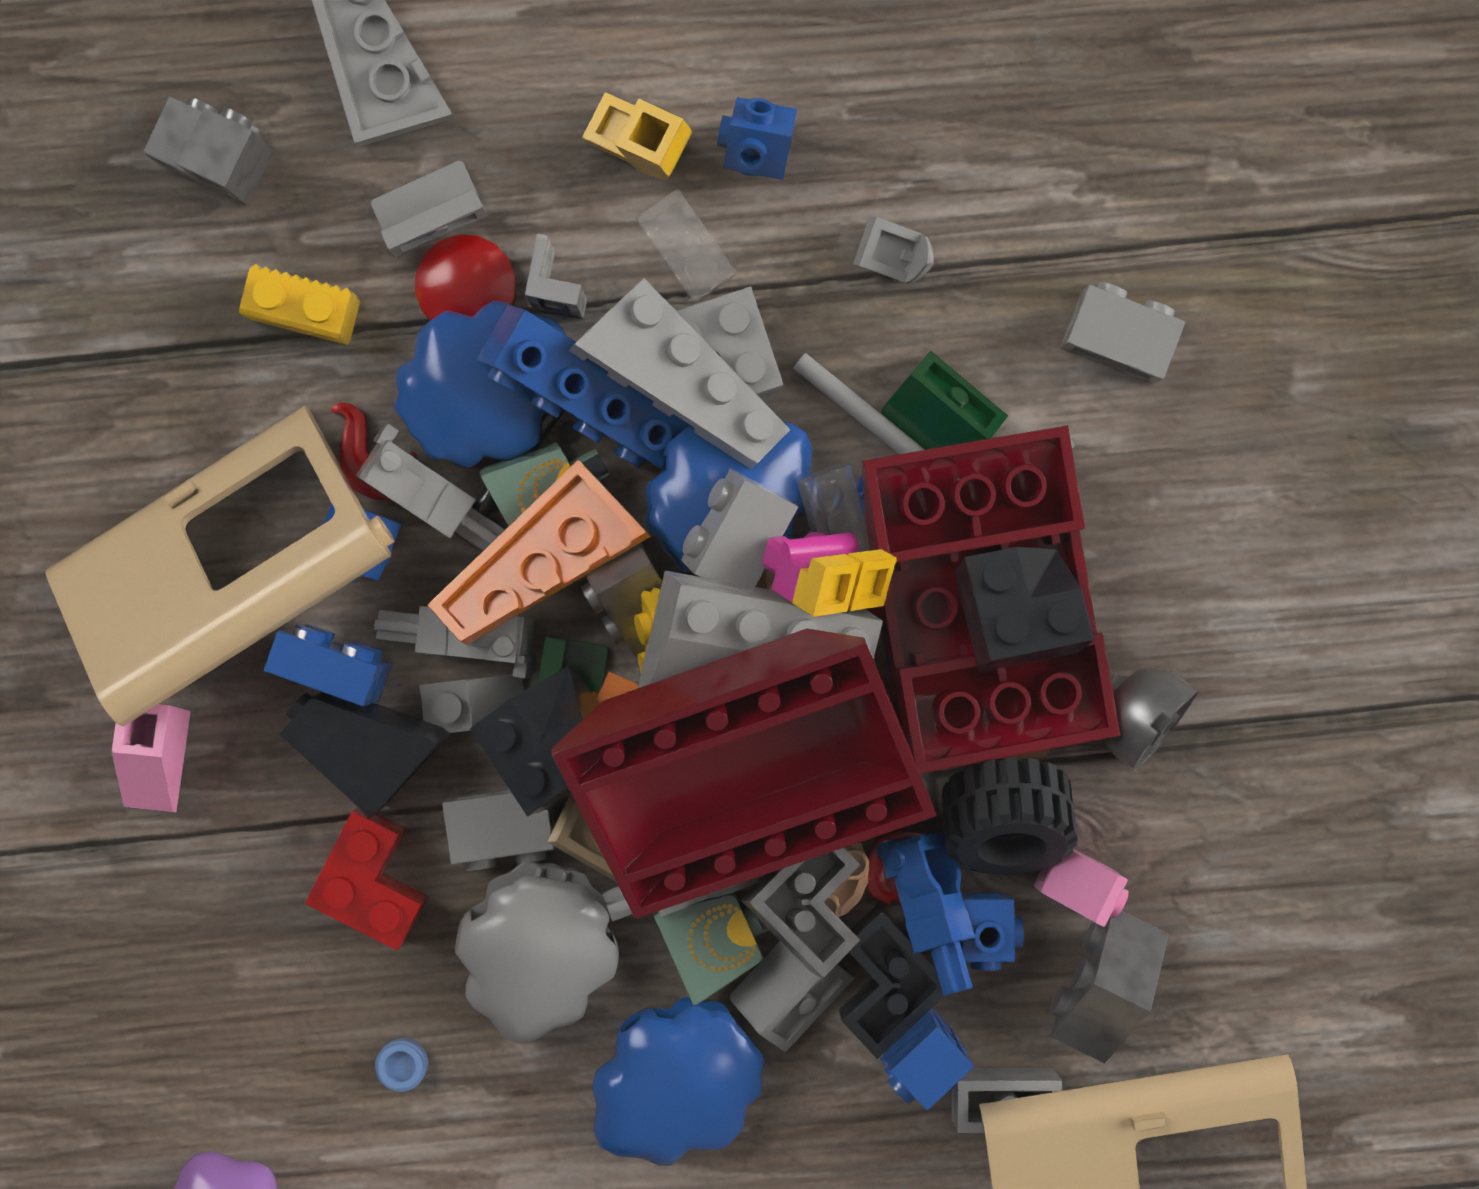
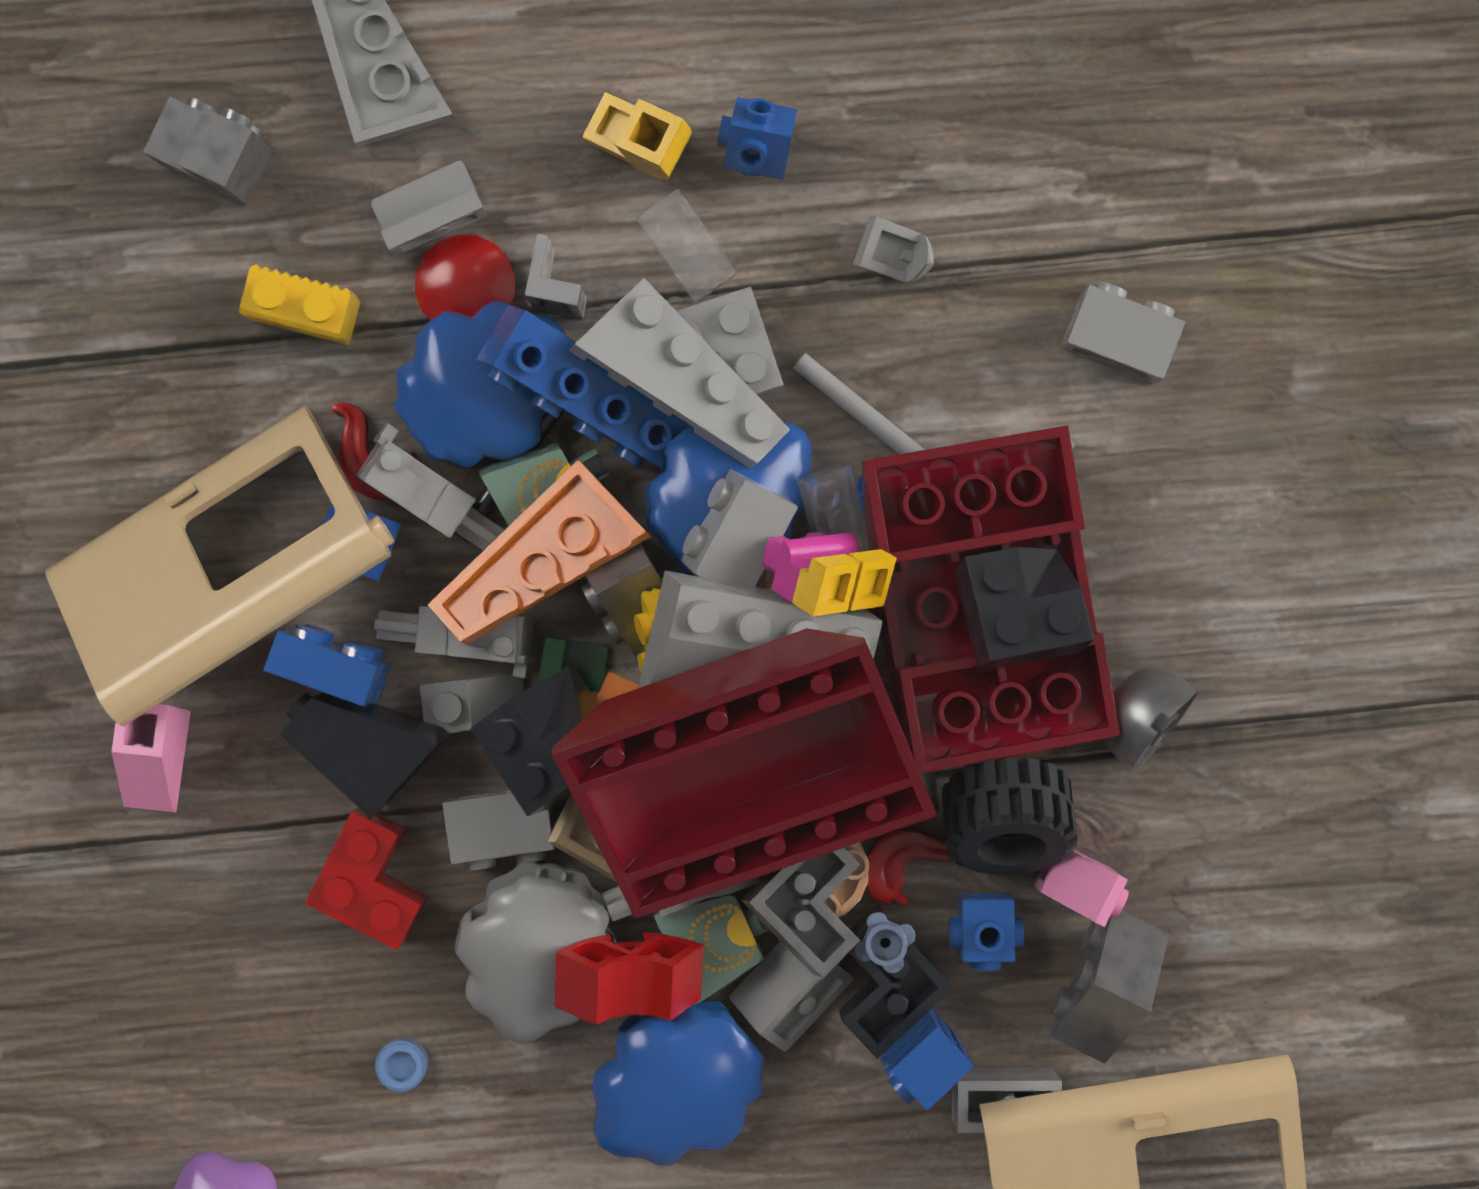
blue piece [875,832,975,996] -> none
dark green panel [881,351,1008,450] -> none
none -> red brick [555,933,704,1025]
none -> sand blue plate [855,912,916,973]

